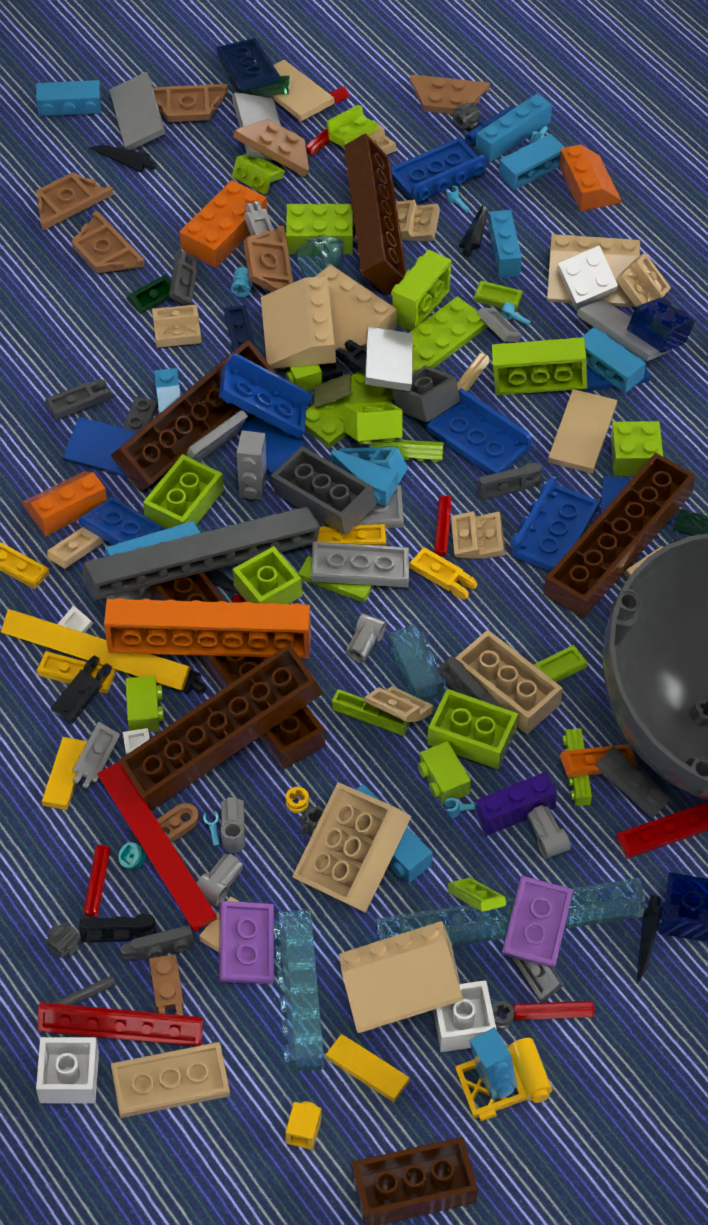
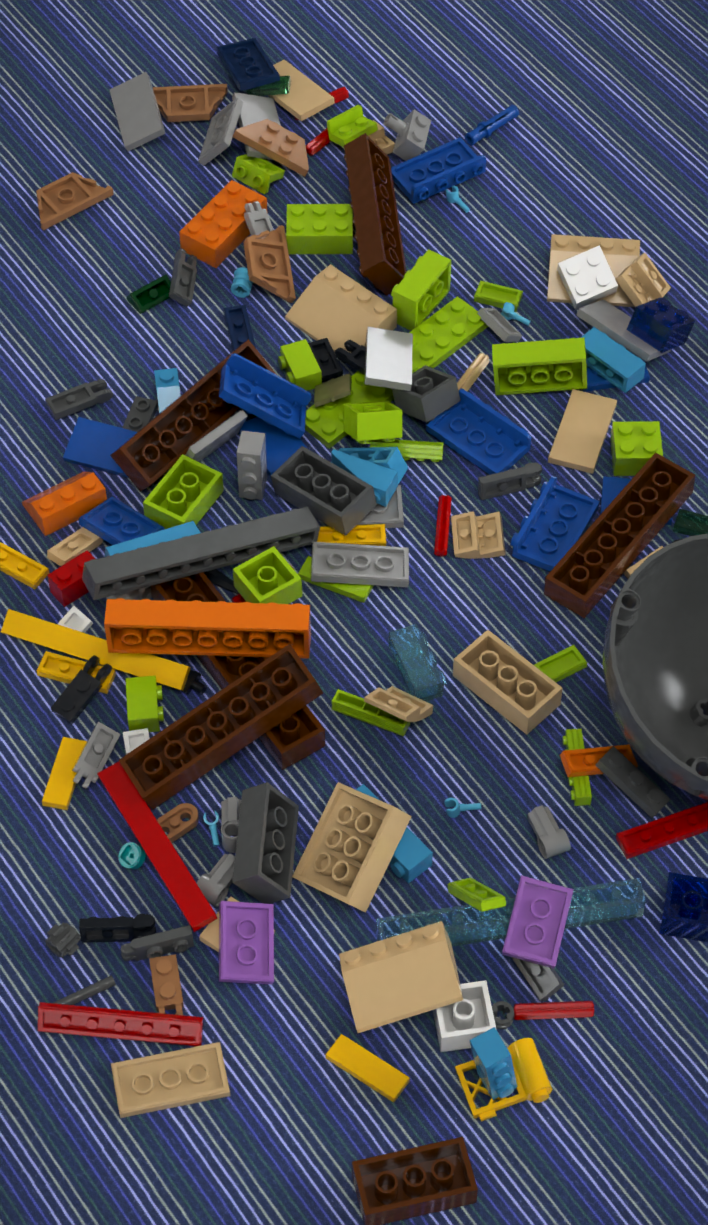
dark azure brick [36,80,101,116] -> none
white brick [36,1037,99,1103] -> none
medium nougat wing [72,211,145,273] -> none
red axle [83,845,110,917] -> none
black bar [89,145,156,172] -> none
tan slope [152,304,202,348] -> none
tan slope [261,276,336,369] -> none
clear light blue brick [274,909,324,1072] -> none
yellow brick [285,1101,322,1150] -> none
yellow bush [286,787,309,813] -> none
clear light blue helmet [295,234,344,277] -> none
dark grey gear [300,805,324,836] -> none
light grey piece [346,613,387,663] -> none
tan slope [396,200,440,241] -> none
yellow hinge [409,547,478,600] -> none
medium nougat wing [410,75,490,114] -> none
lime brick [418,741,471,805] -> none
lime brick [427,689,518,770] -> none
dark grey hinge [437,655,499,706] -> none
dark grey gear [453,102,481,130] -> none
black bar [459,203,488,257] -> none
dark azure brick [475,93,552,163] -> none
dark purple brick [475,772,557,836] -> none
dark azure brick [488,210,522,278] -> none
dark azure brick [499,134,565,190] -> none
medium azure hand [529,126,548,144] -> none
orange slope [559,144,621,212] -> none
black bar [637,895,663,984] -> none
none -> red brick [47,550,95,607]
none -> light grey tile [198,98,244,166]
none -> dark grey brick [232,782,299,904]
none -> light grey brick [383,109,431,161]

